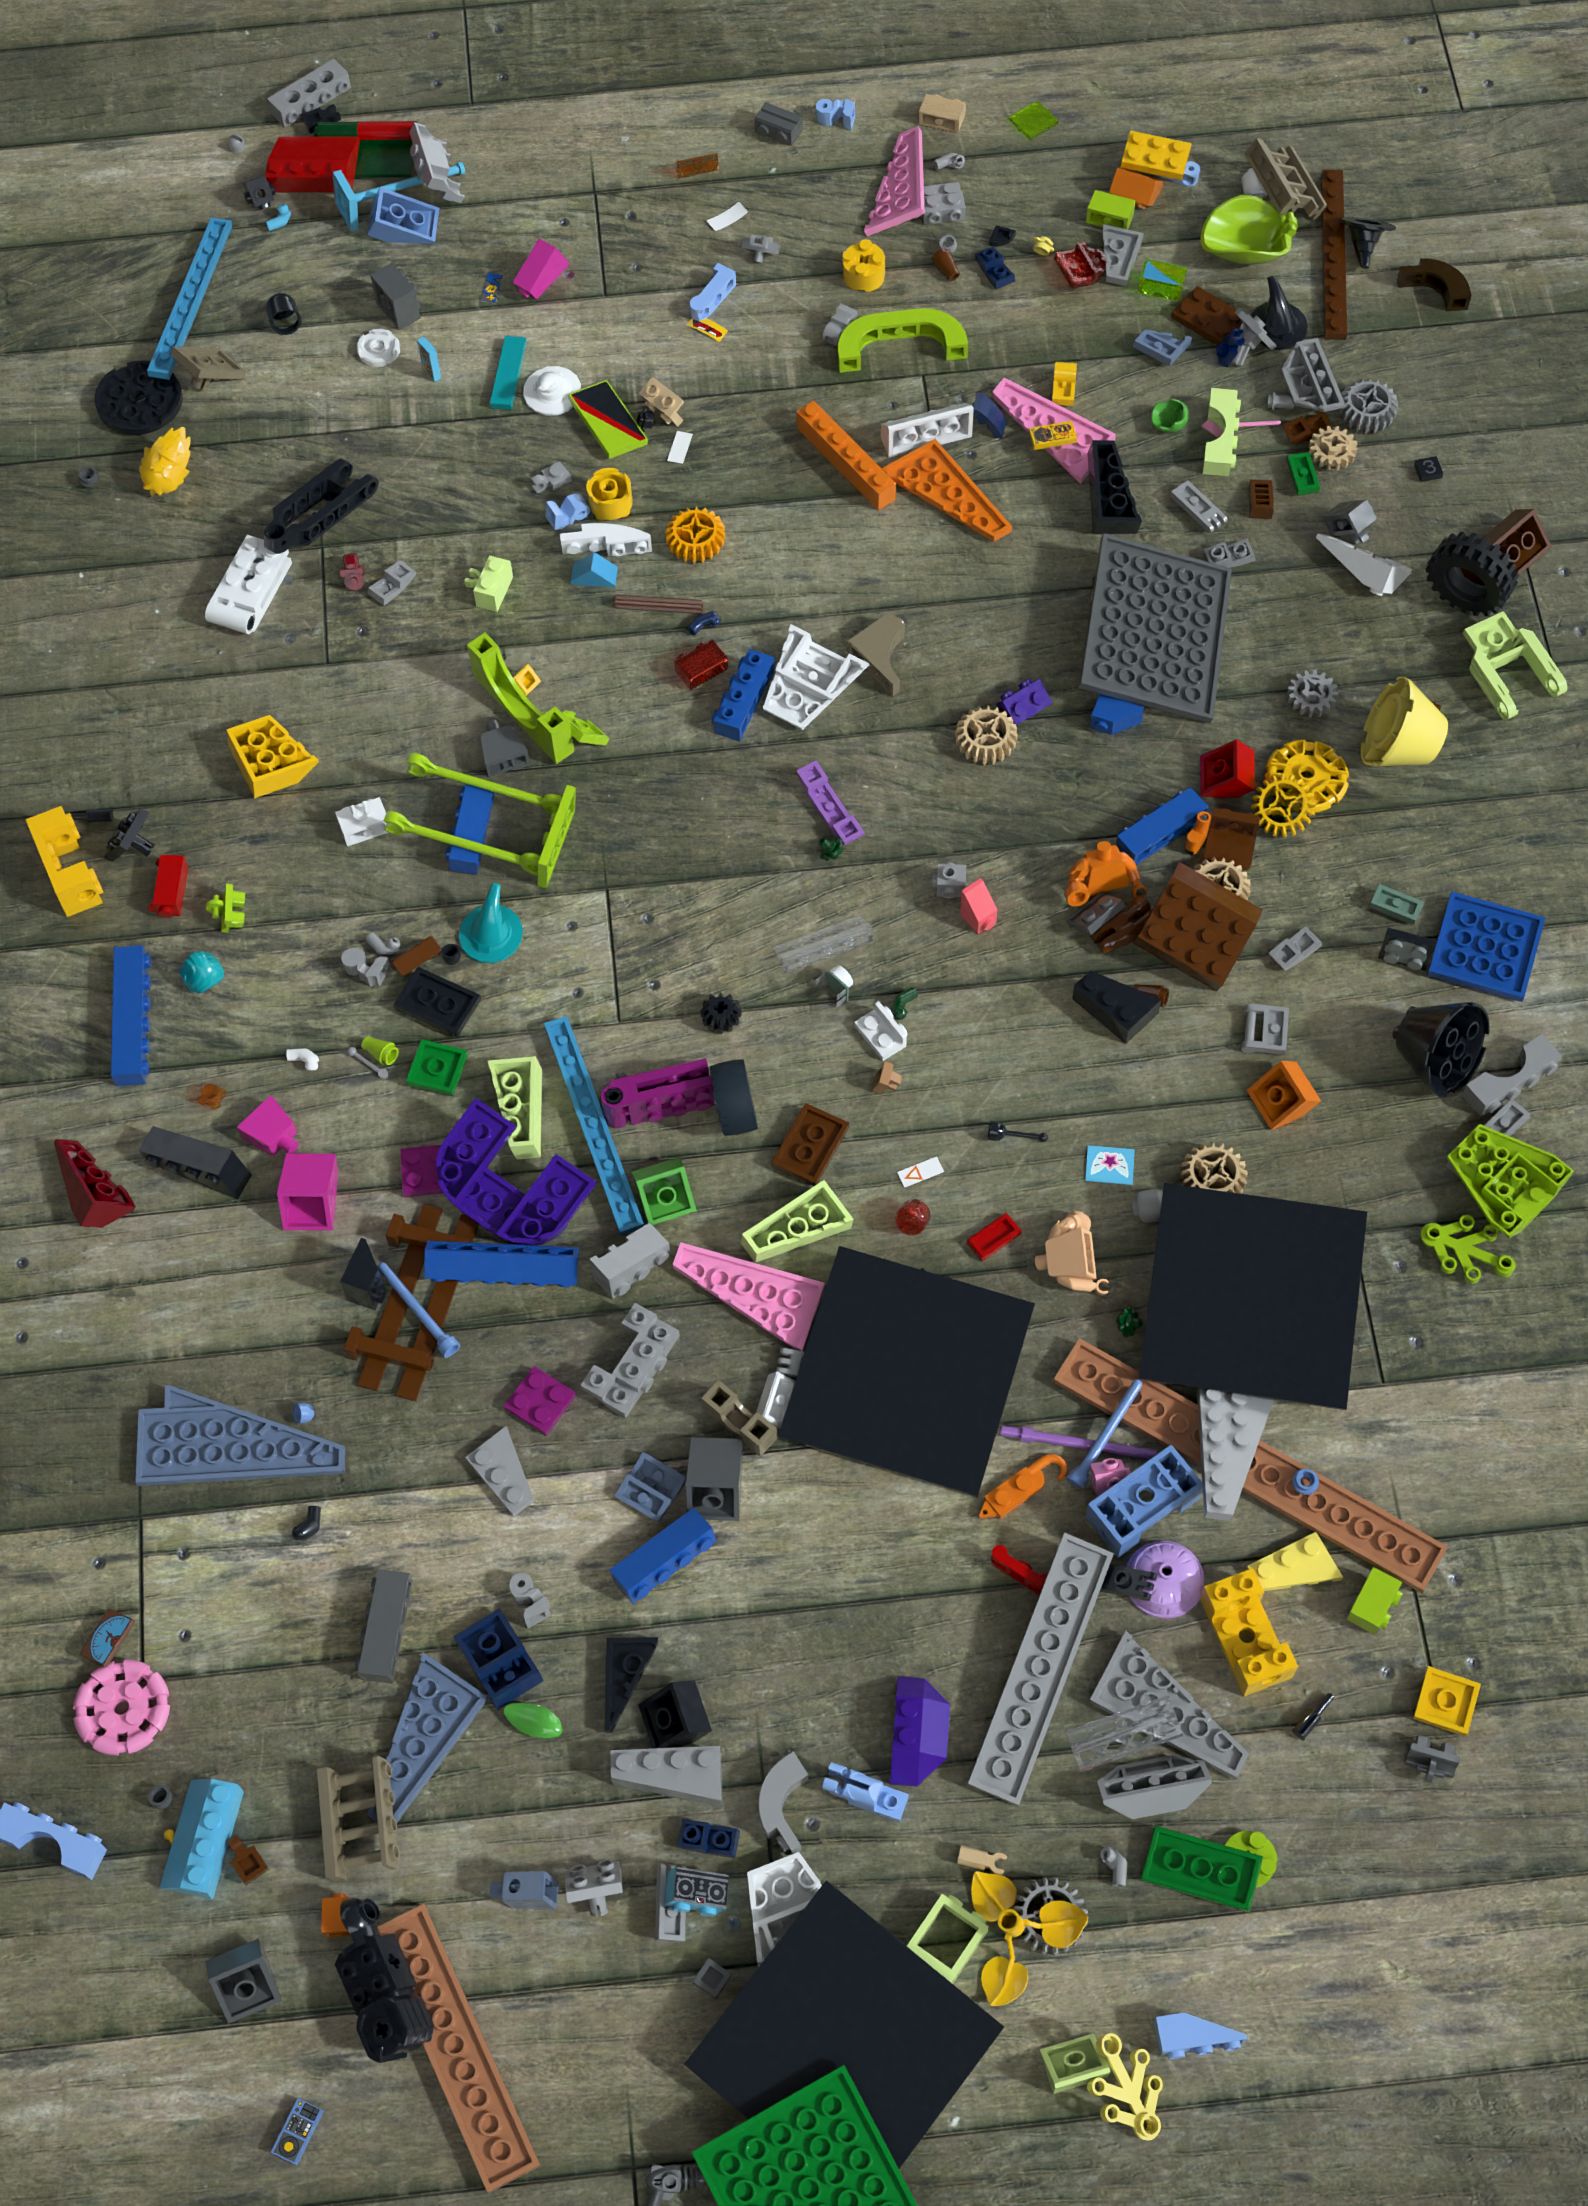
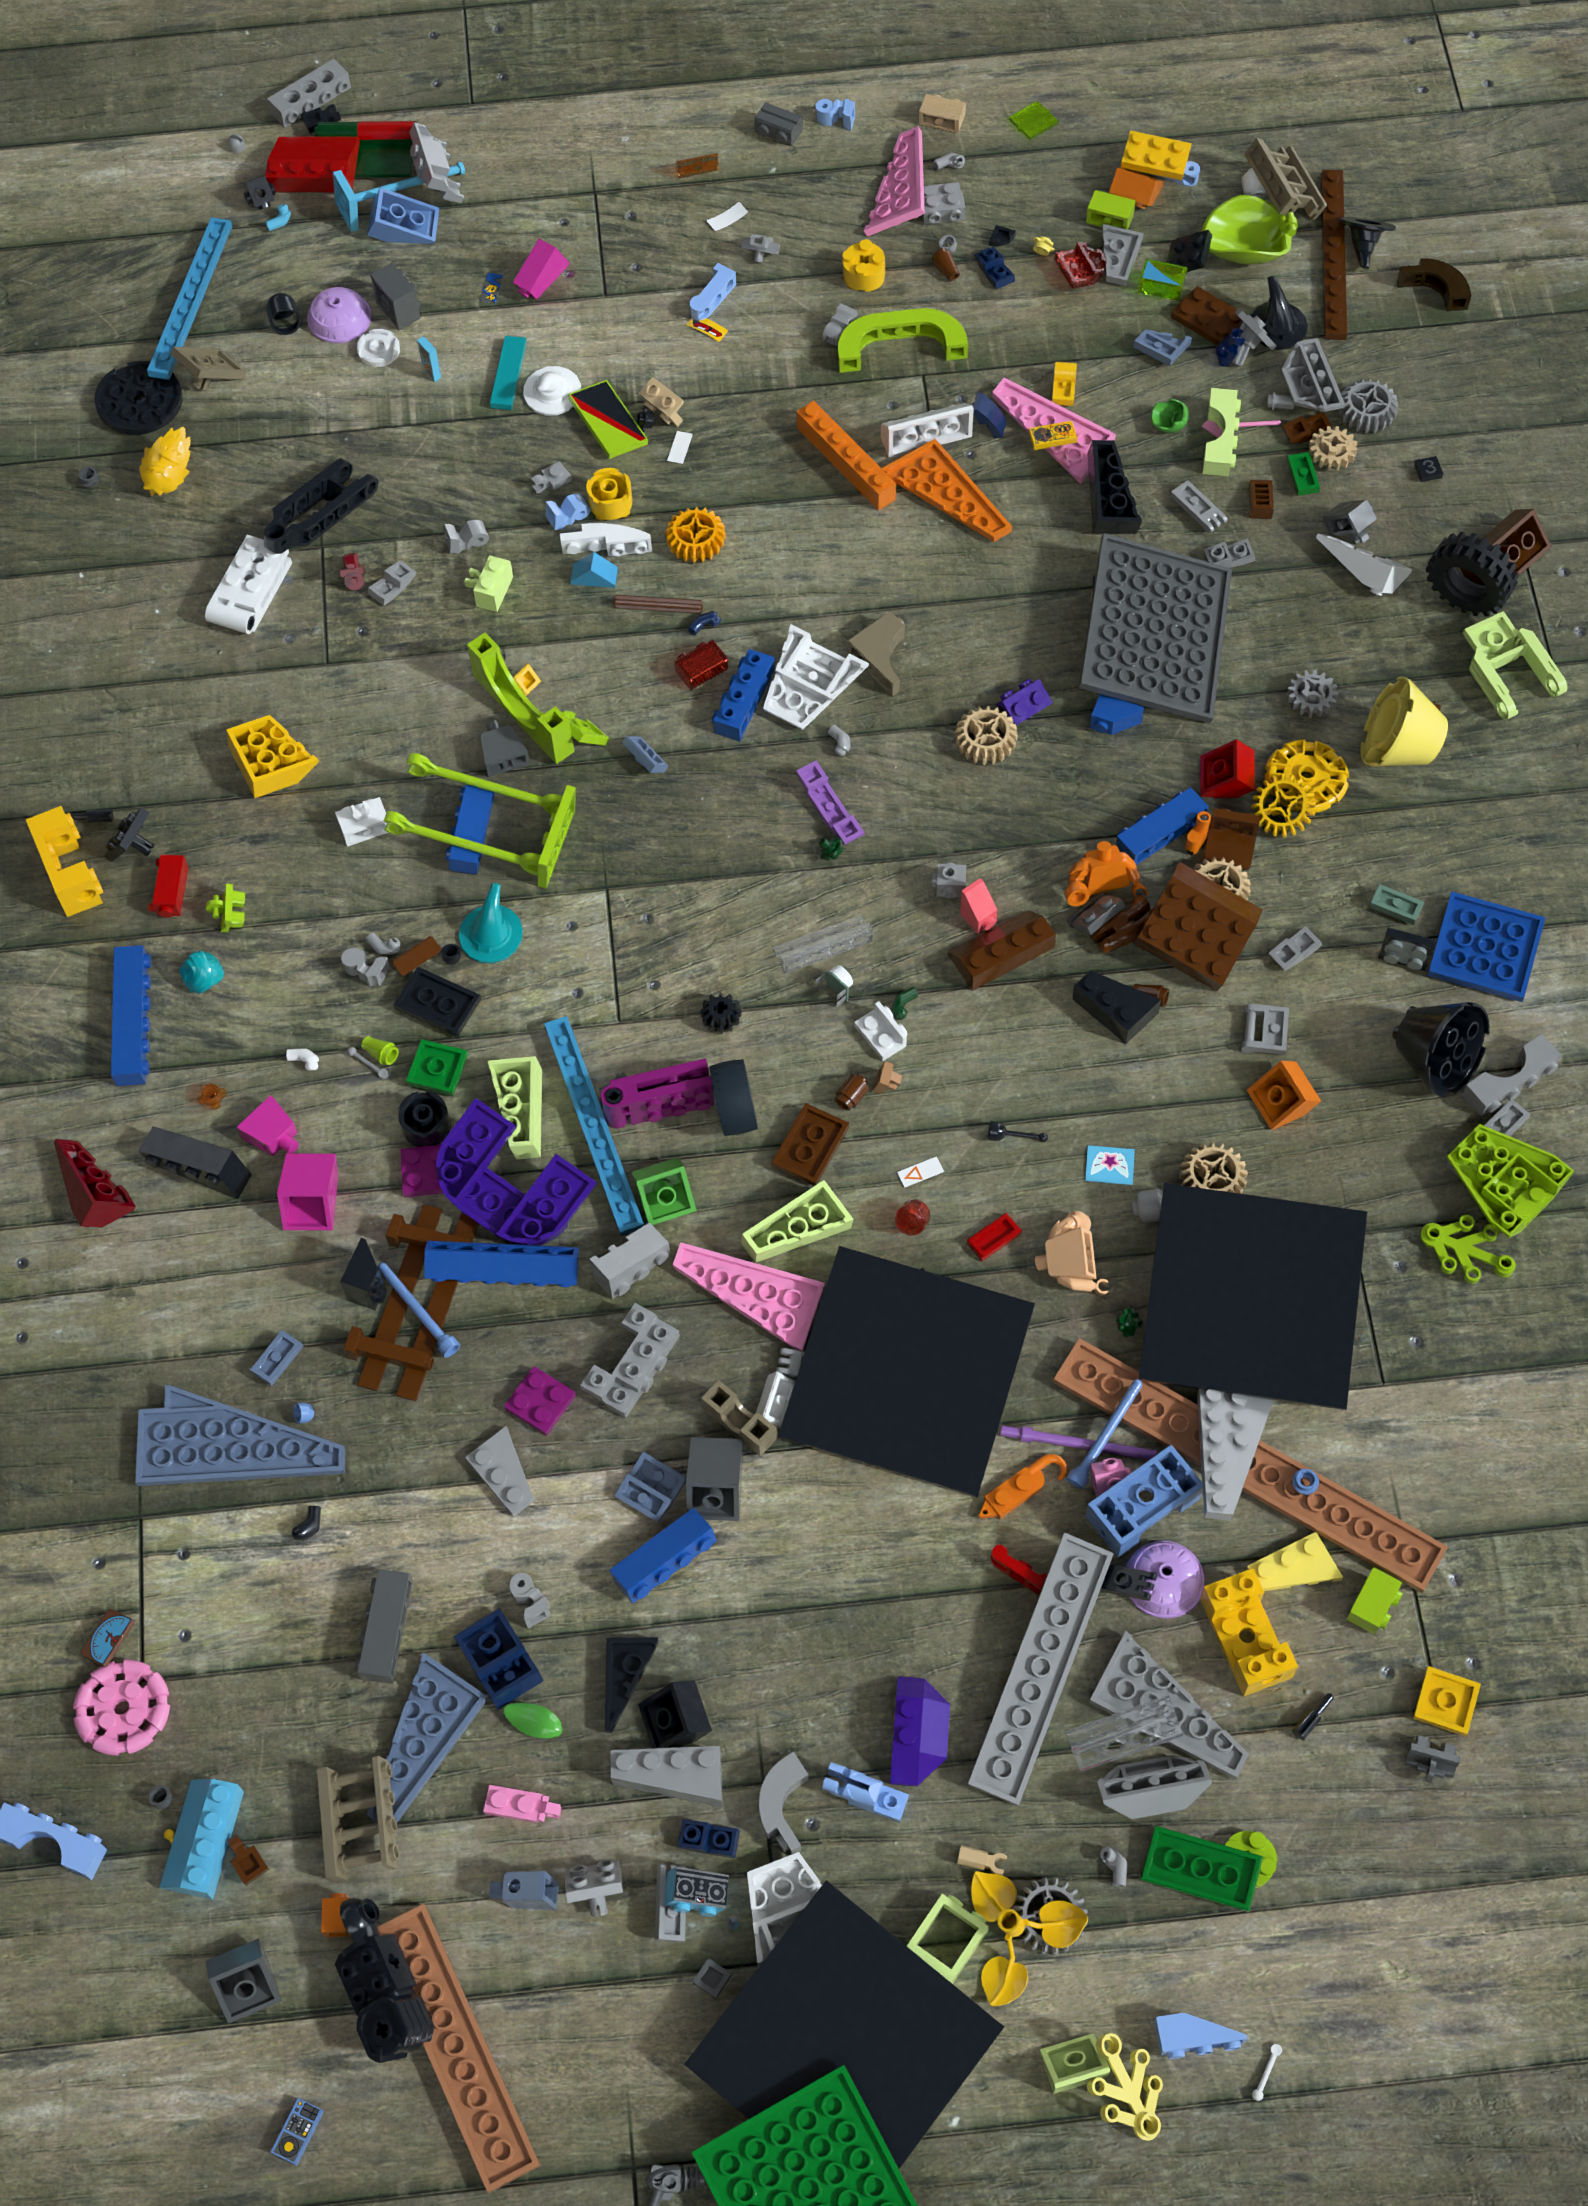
none -> sand blue plate [250,1330,303,1386]
none -> lavender hat [307,287,371,343]
none -> black brick [398,1091,451,1147]
none -> light grey leg [444,520,489,554]
none -> bright pink hinge [483,1785,562,1823]
none -> sand blue plate [622,736,668,773]
none -> light grey arm [828,725,851,756]
none -> reddish brown brick [834,1074,869,1111]
none -> reddish brown slope [948,910,1056,991]
none -> black plate [1164,229,1212,278]
none -> white hinge [1252,2044,1282,2101]

